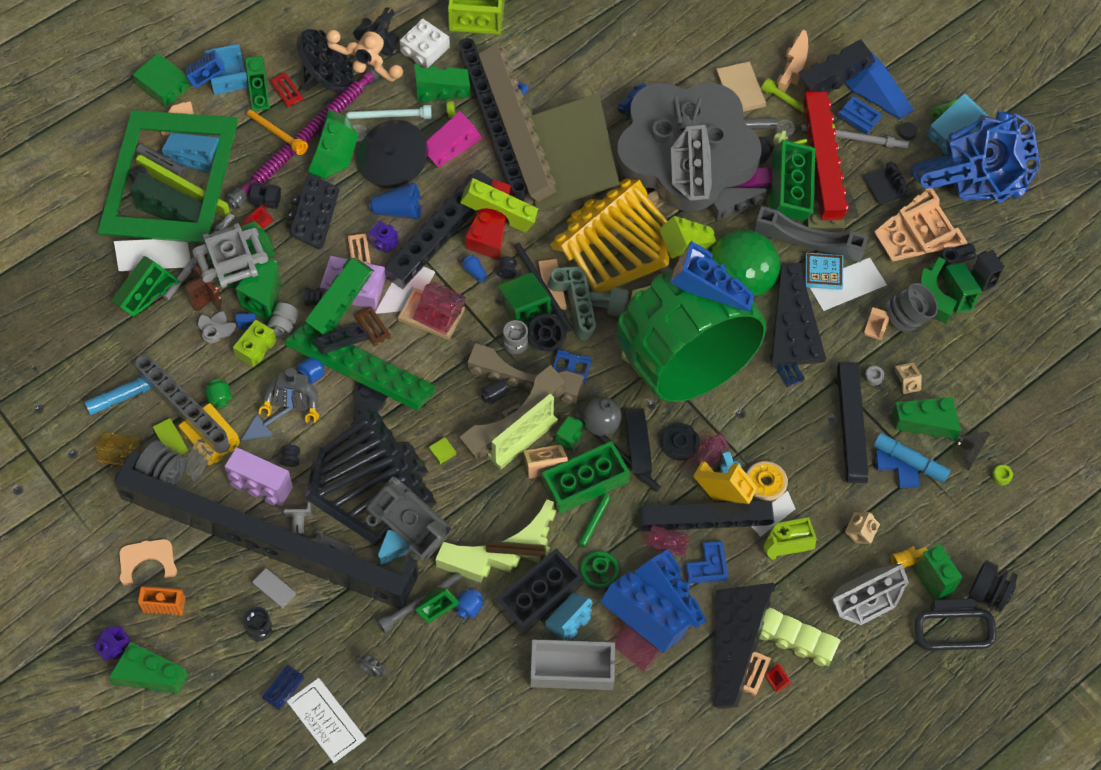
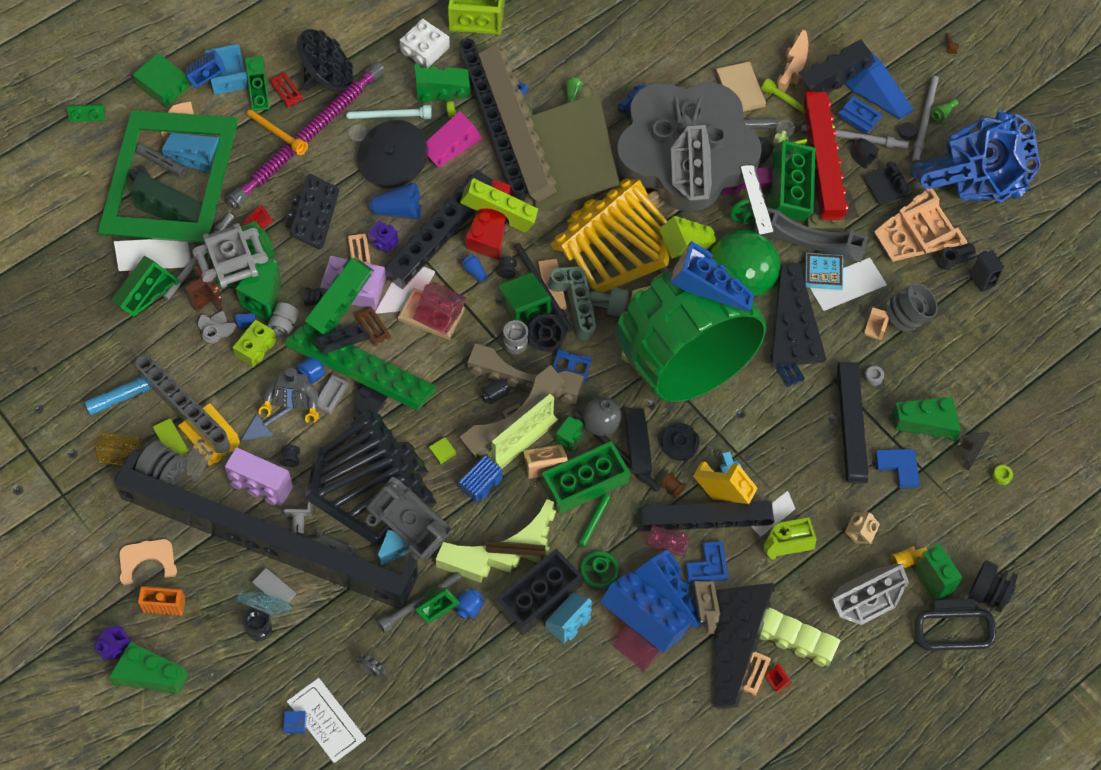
lime tile [136,155,230,217] -> none
green head [204,379,232,409] -> none
black wheel [250,182,281,209] -> none
clear blue tile [262,665,304,711] -> none
green wedge [307,109,358,179] -> none
wheel [326,7,403,82] -> none
light grey piece [531,640,615,690] -> none
clear pink hinge [694,433,729,468] -> none
dark grey slope [709,188,767,221] -> none
yellow wheel [746,461,788,501] -> none
dark azure piece [874,433,951,484] -> none
tan bracket [895,362,922,394] -> none
green arch [919,257,958,324] -> none
medium azure slope [927,94,989,155] -> none
green slope [942,263,982,313] -> none
none -> green hinge [67,104,106,122]
none -> clear light blue tile [237,591,293,615]
none -> blue tile [284,711,307,734]
none -> light grey tile [316,374,349,415]
none -> blue brick [458,455,503,502]
none -> bright green cone [566,78,583,103]
none -> reddish brown bush [660,472,686,498]
none -> dark tan hinge [693,581,720,634]
none -> green piece [730,198,756,224]
none -> white sticker [741,164,773,234]
none -> black brick [850,138,879,169]
none -> light grey bar [912,76,939,163]
none -> reddish brown hand [946,33,959,54]

